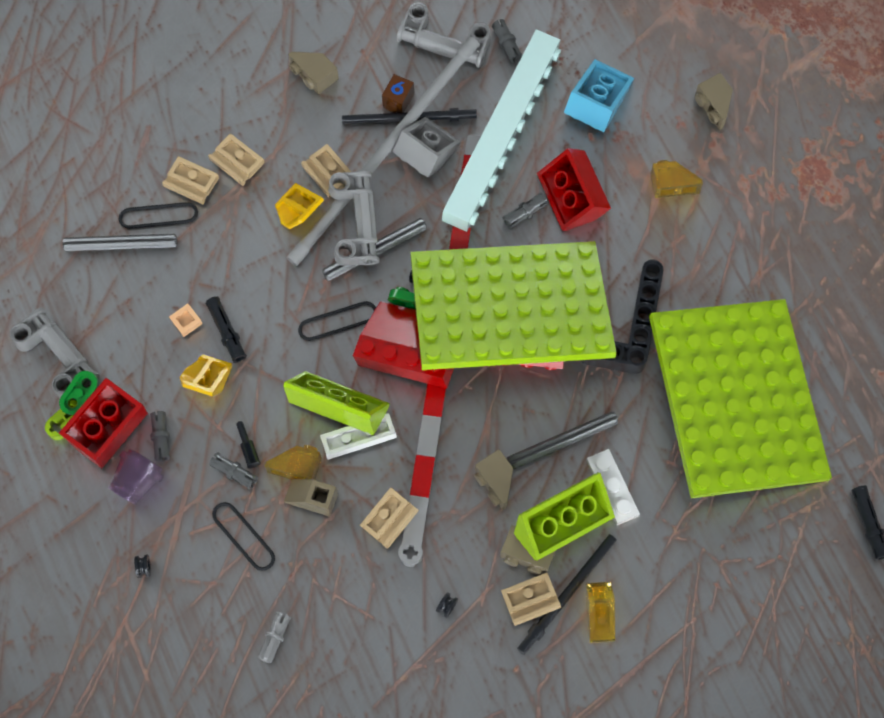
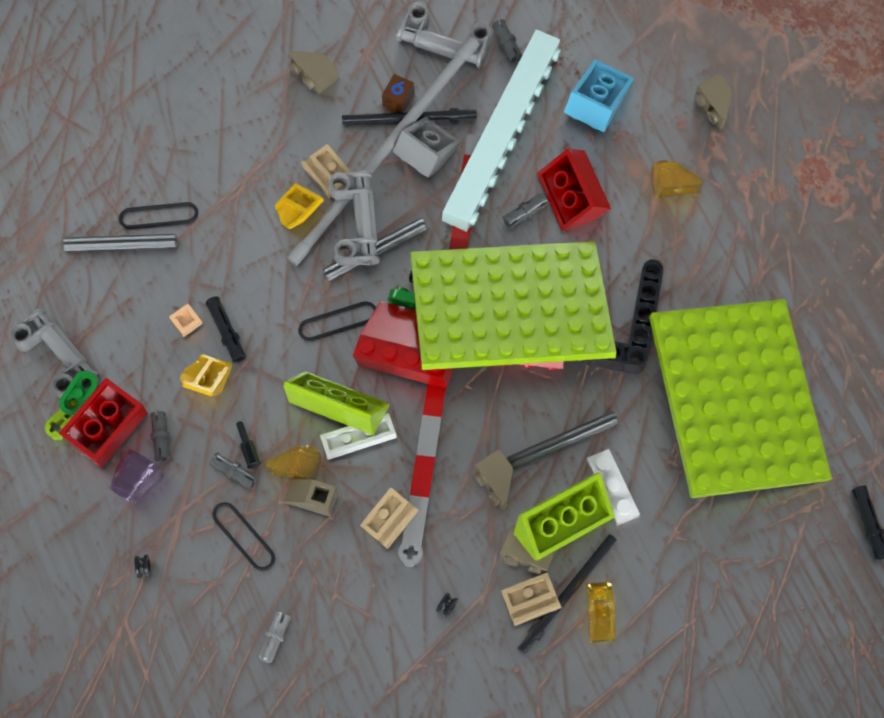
tan plate [162,156,219,204] -> none
tan plate [208,133,265,186] -> none

